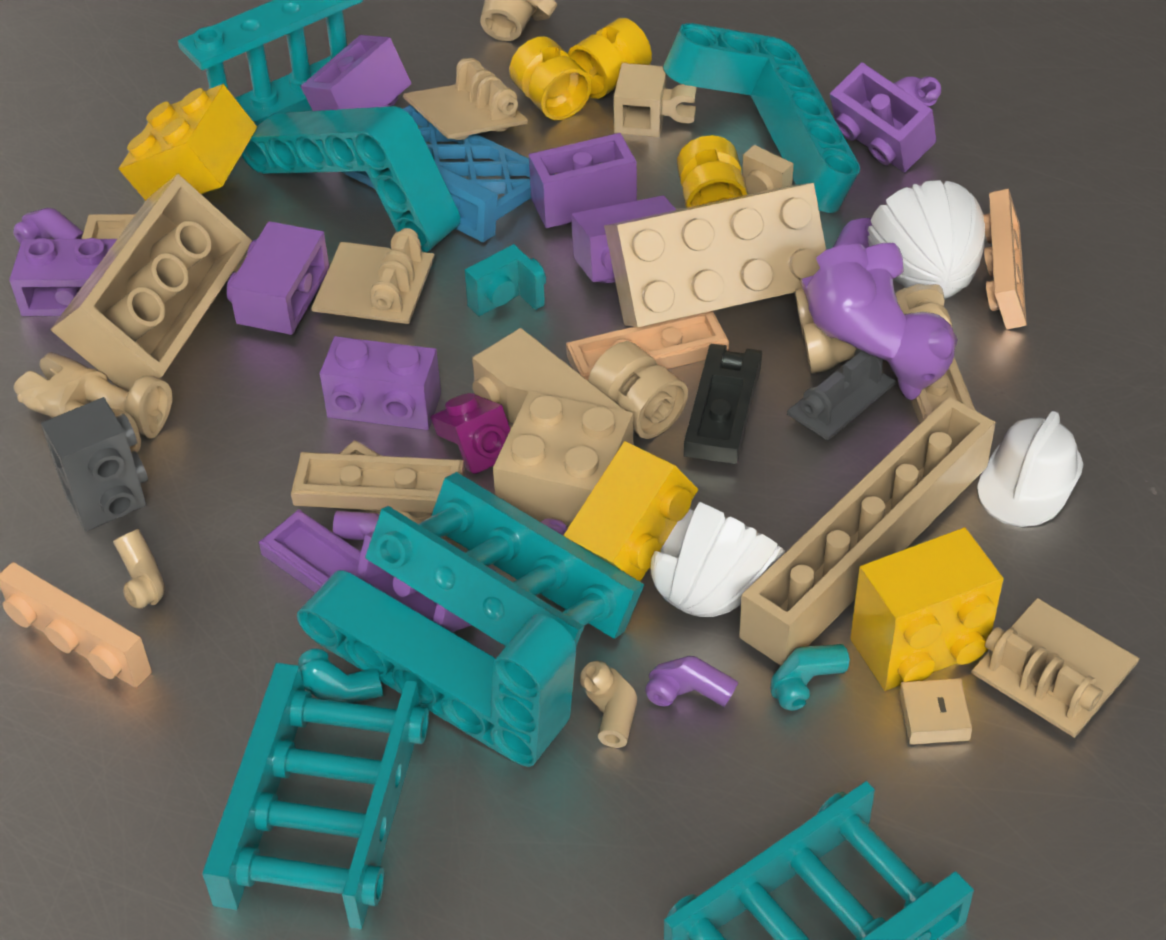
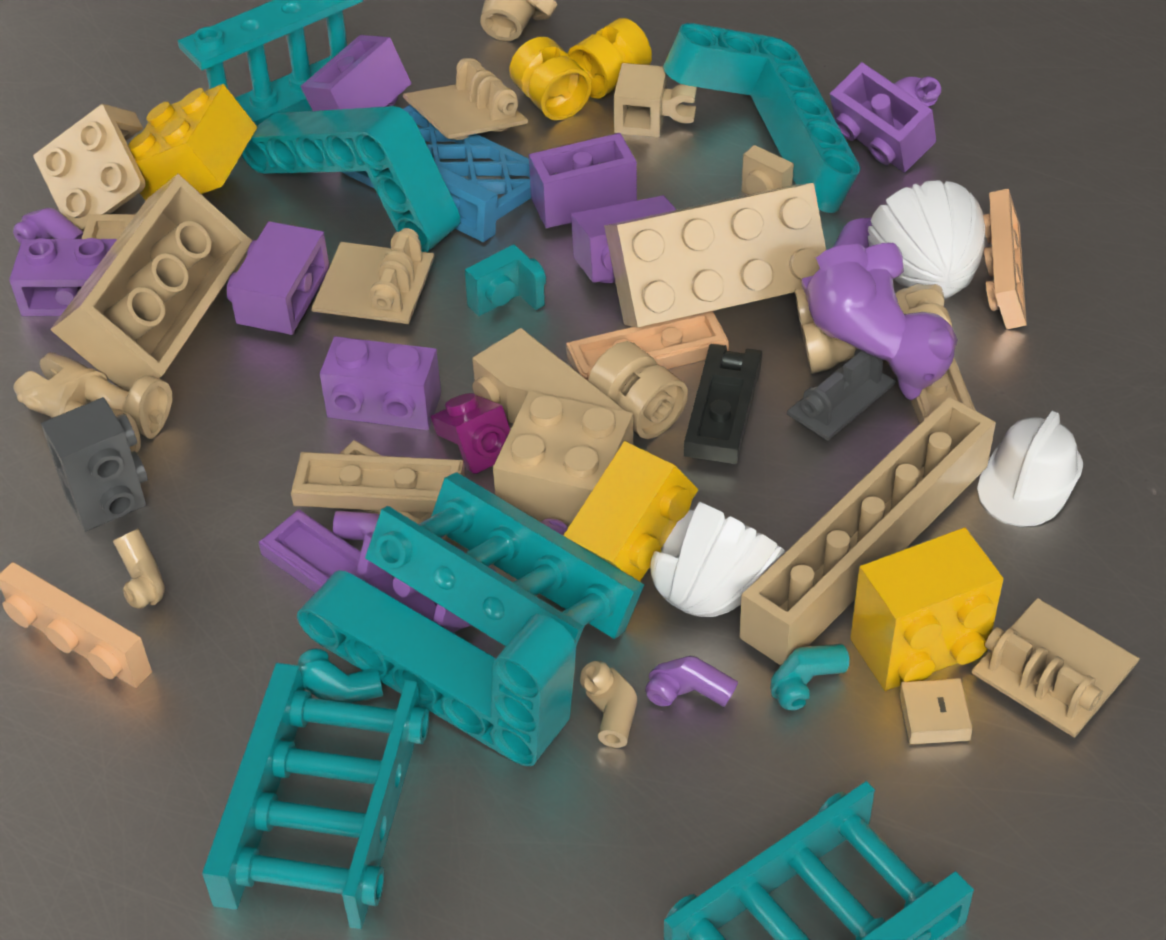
yellow wheel [677,135,748,208] -> none
none -> tan bracket [33,104,145,232]

